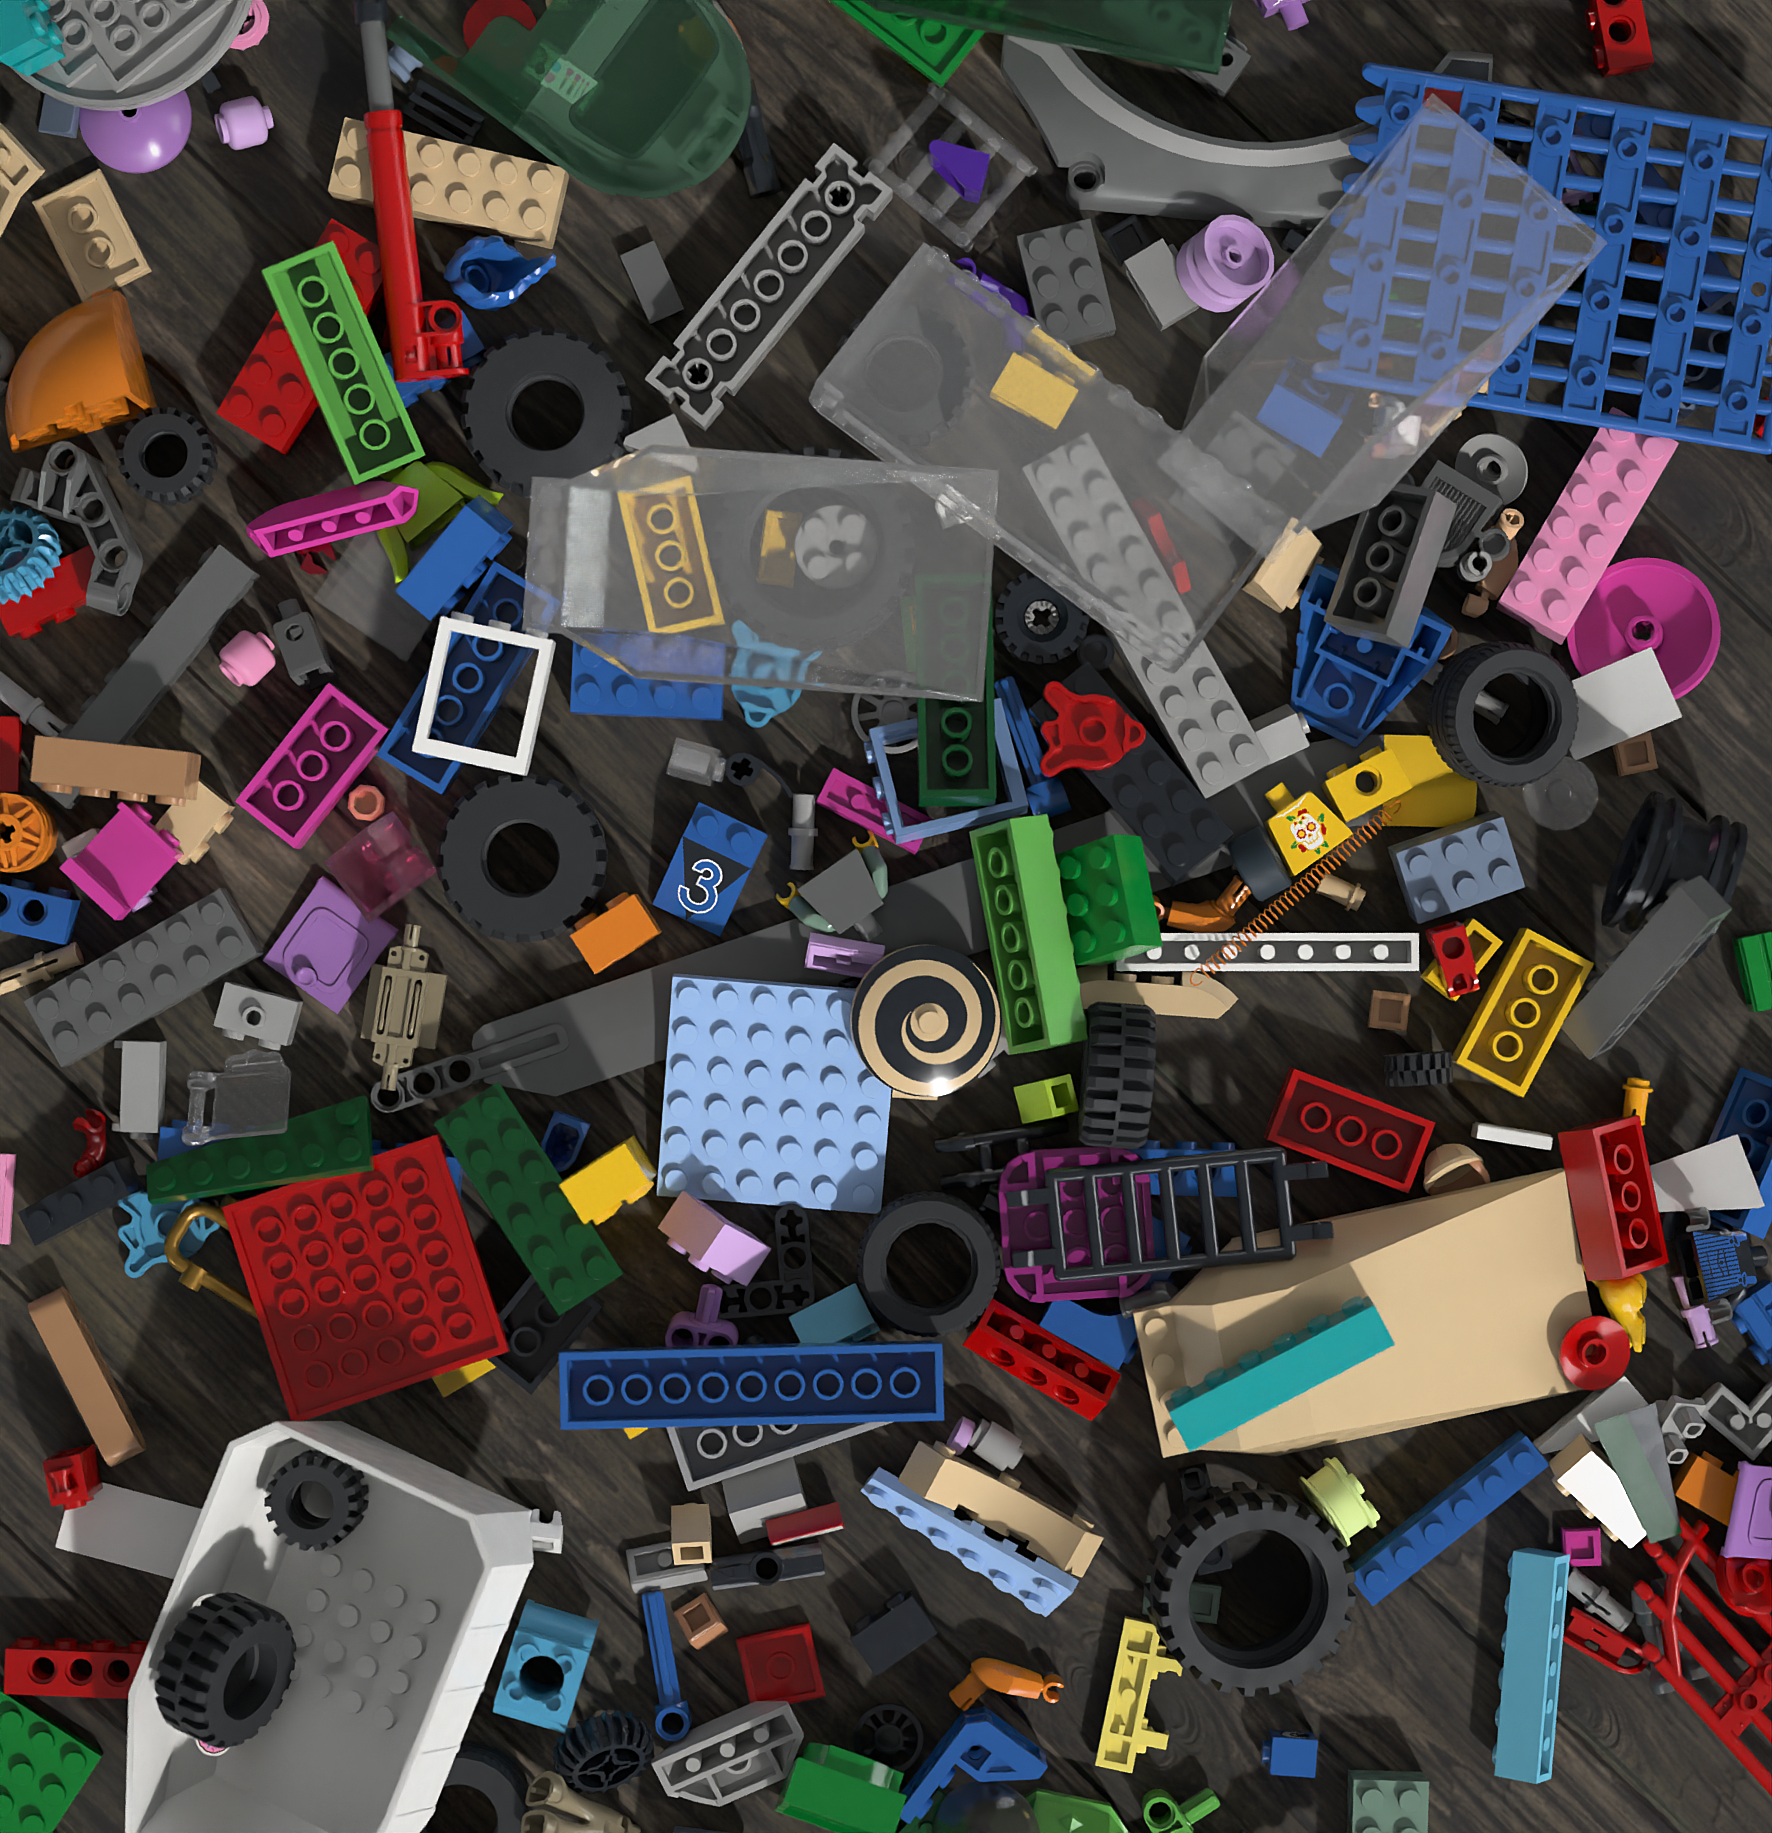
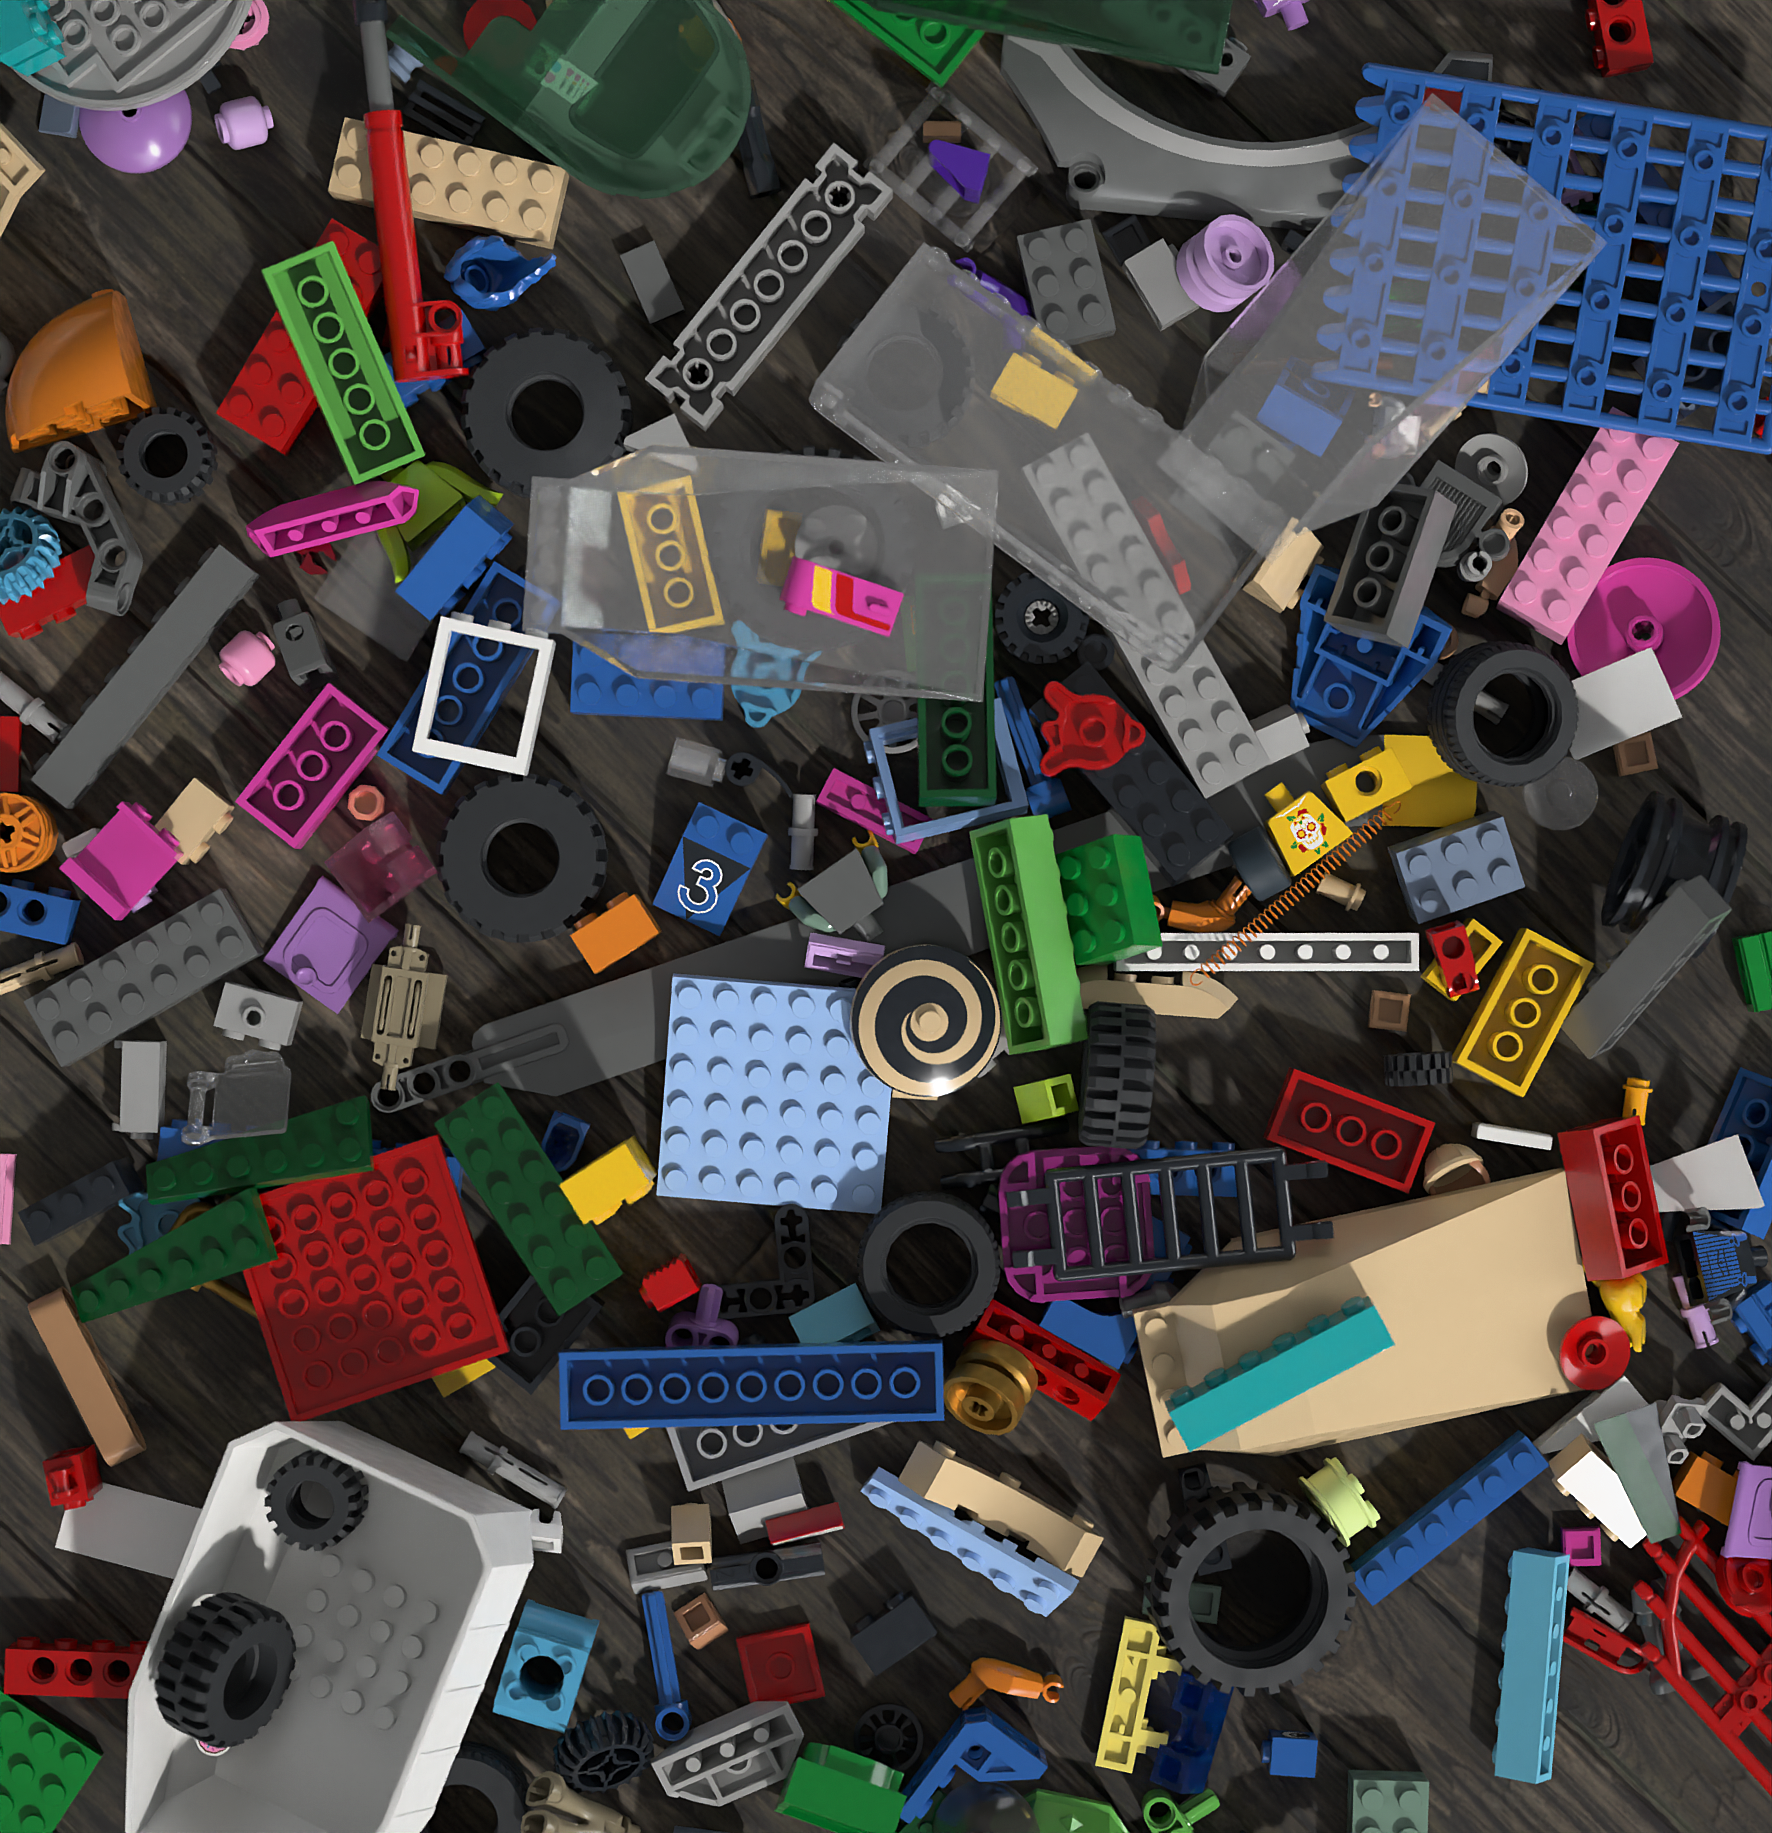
medium nougat brick [30,735,201,806] -> none
tan tile [32,169,152,302] -> none
red piece [72,1109,107,1178] -> none
lavender brick [658,1190,771,1286] -> none
lavender tile [946,1416,976,1456] -> none
light grey brick [968,1418,1024,1472] -> none
none -> dark green wing [71,1187,278,1323]
none -> light grey pin [459,1431,568,1509]
none -> red brick [639,1253,702,1313]
none -> dark pink door [779,556,904,637]
none -> medium nougat tile [923,121,961,143]
none -> pearl gold wheel [943,1339,1038,1435]
none -> clear blue arch [1150,1672,1234,1794]

